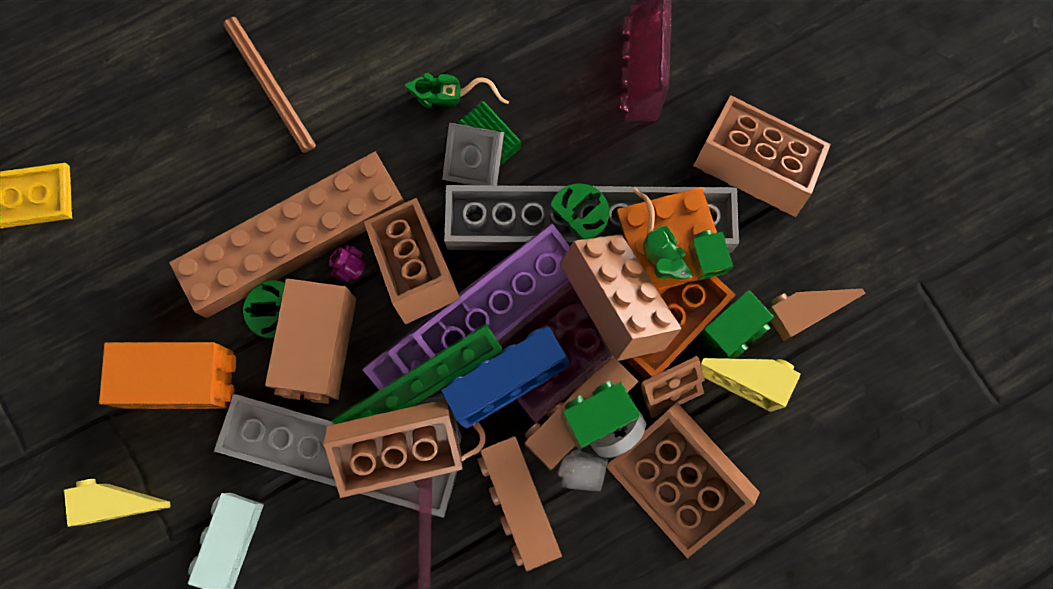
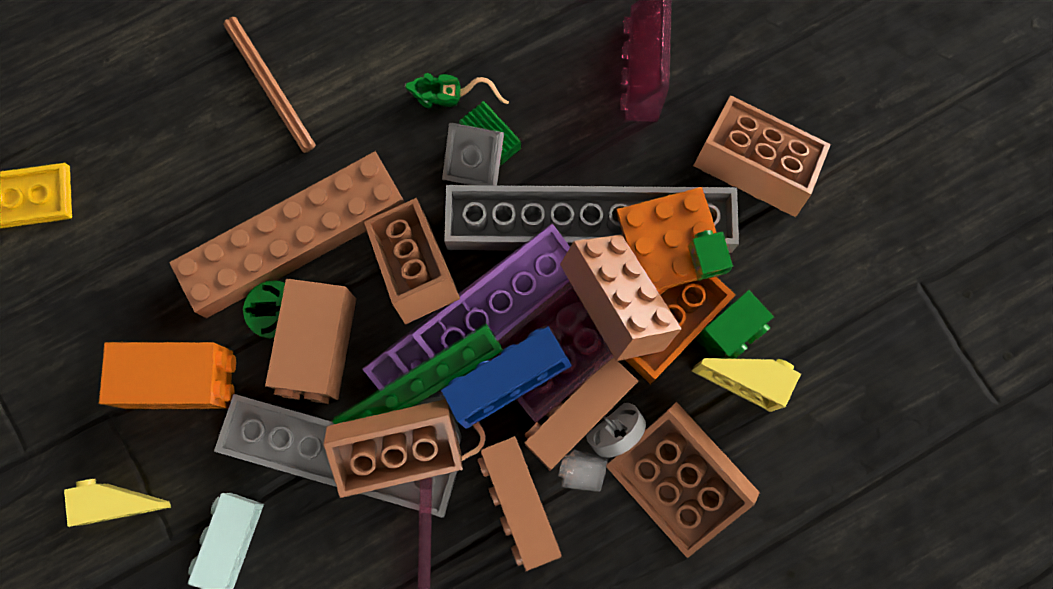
magenta gear [329,245,365,282] -> none
green piece [551,183,609,240] -> none
green brick [561,380,641,450] -> none
green animal [633,187,693,279] -> none
nougat slope [641,356,705,418] -> none
nougat slope [768,289,866,341] -> none

